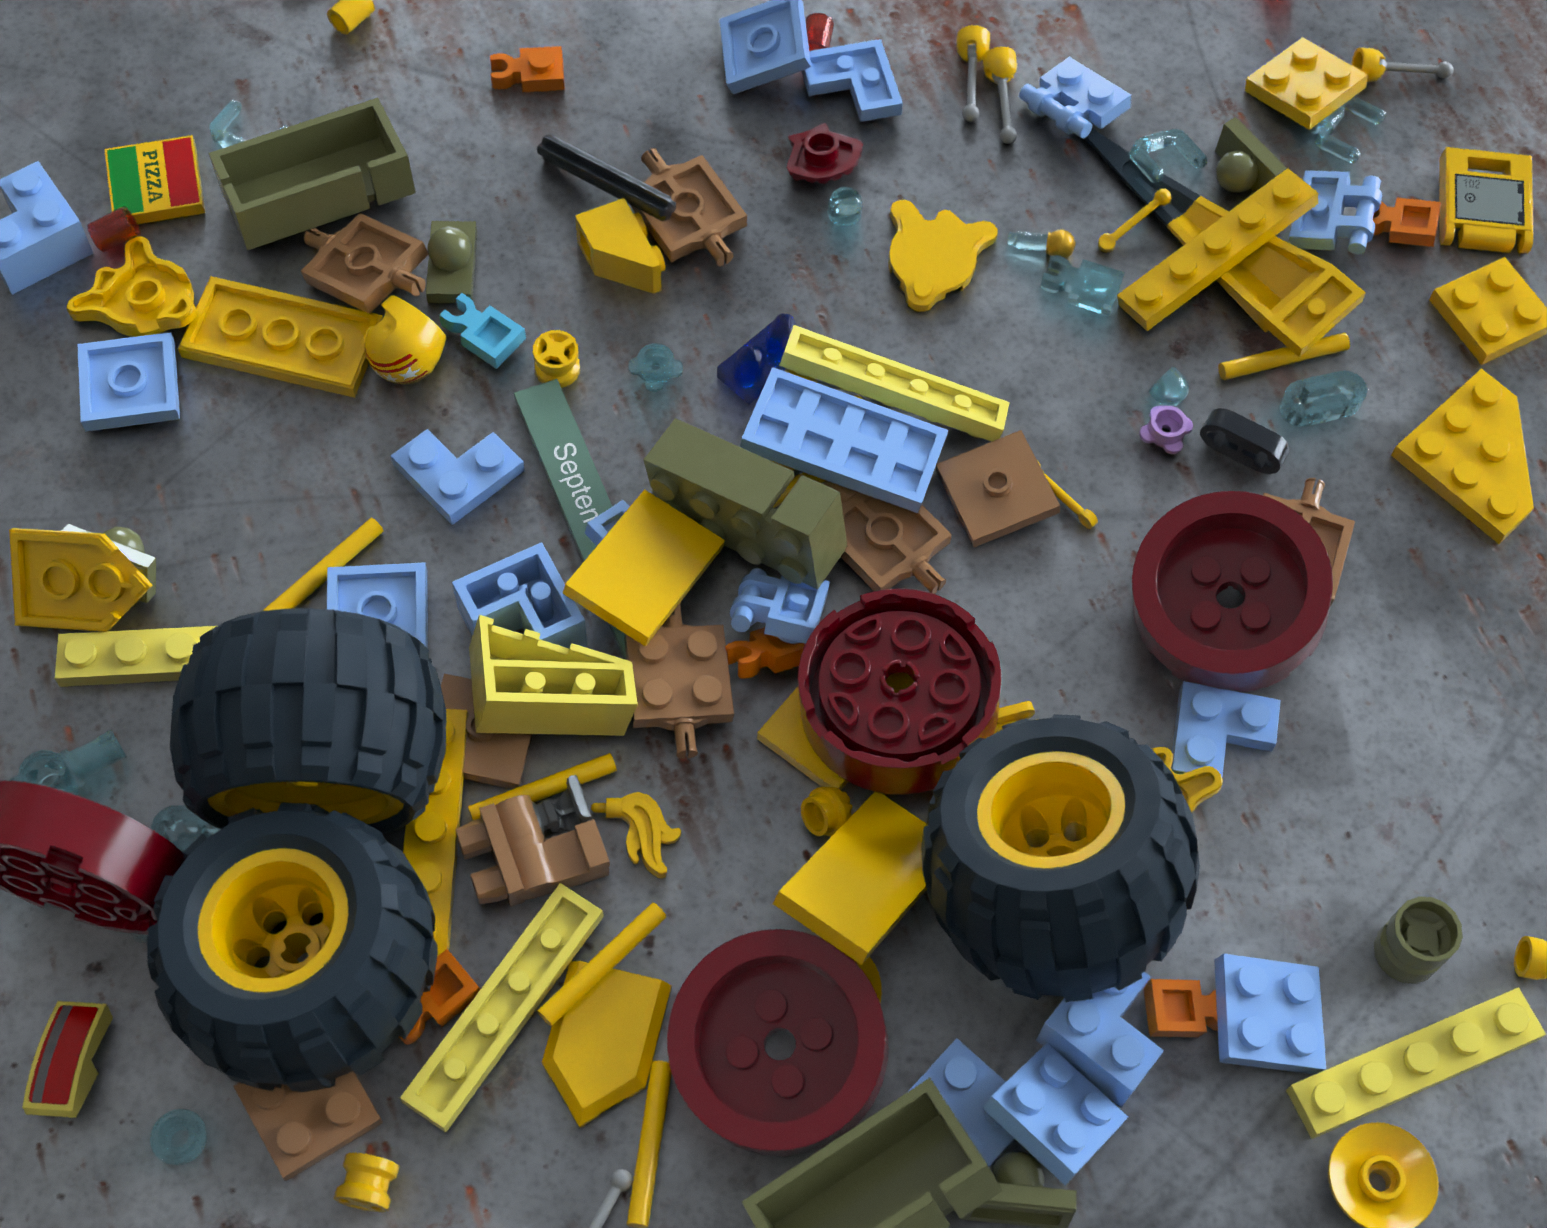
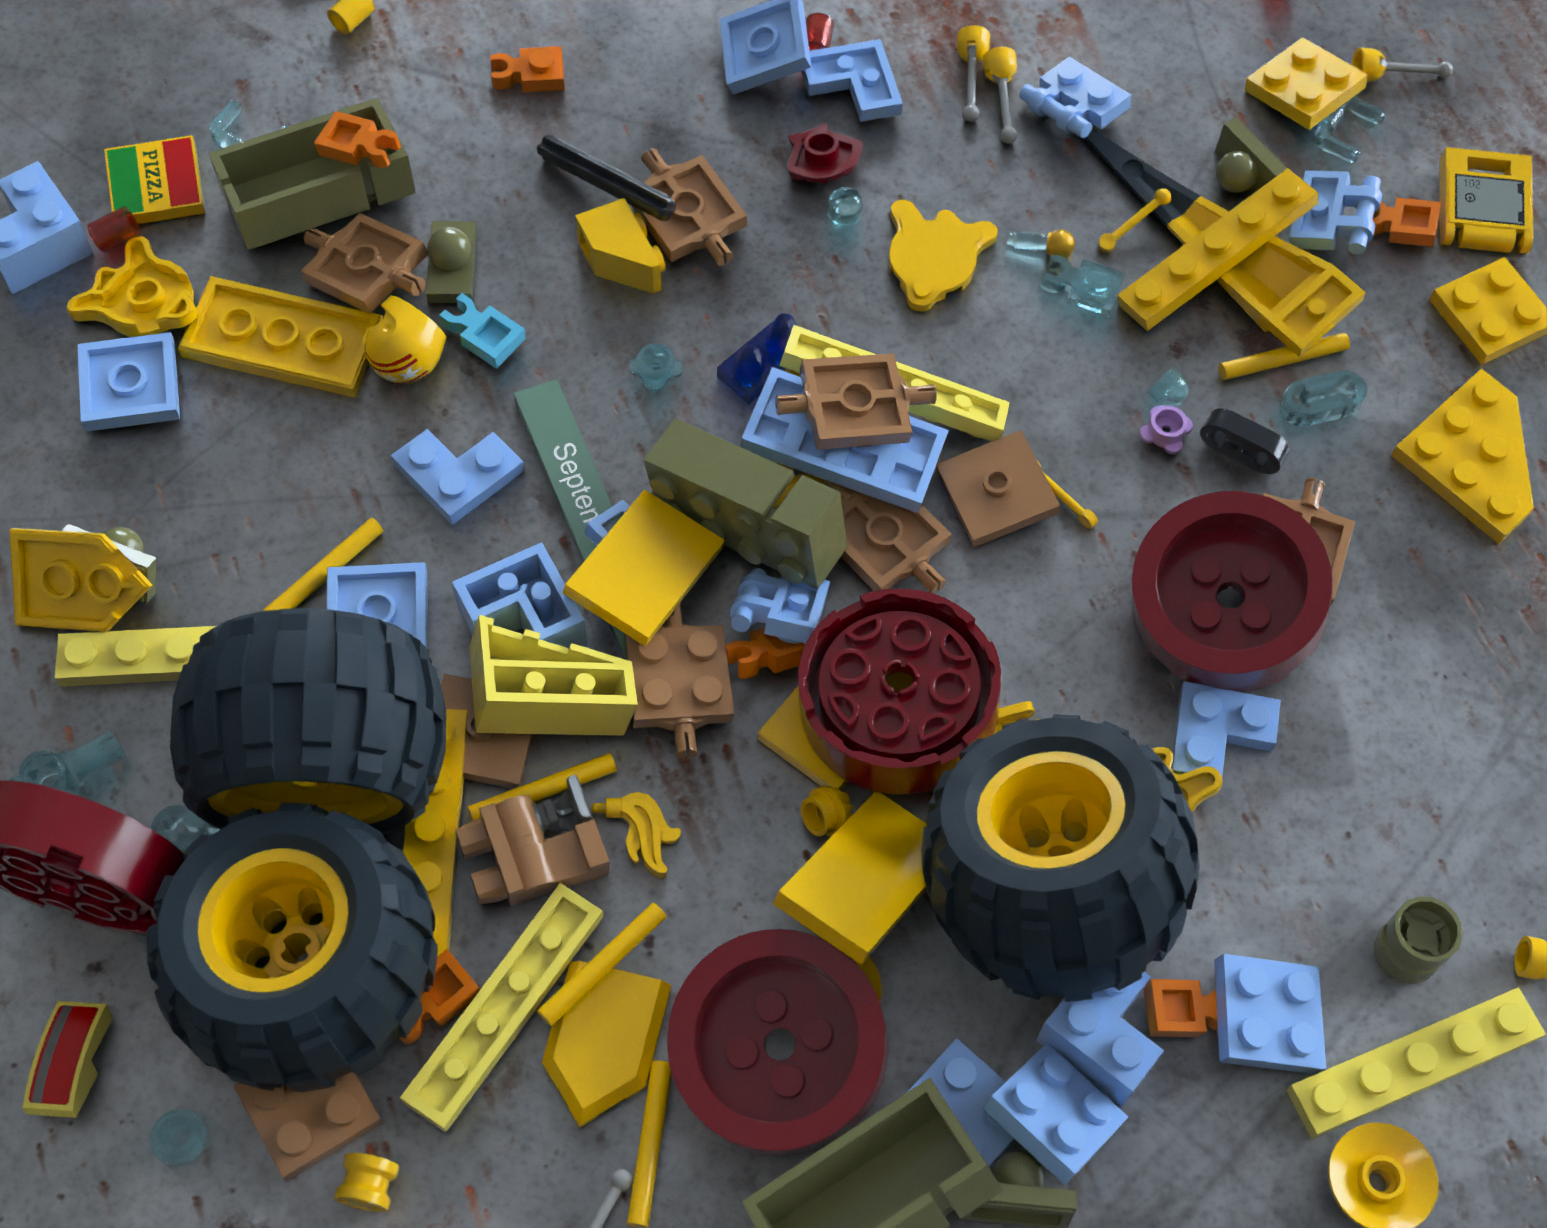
yellow wheel [533,330,580,388] -> none
clear light blue piece [1129,129,1207,183] -> none
none -> orange plate [314,111,401,168]
none -> medium nougat plate [775,353,937,450]

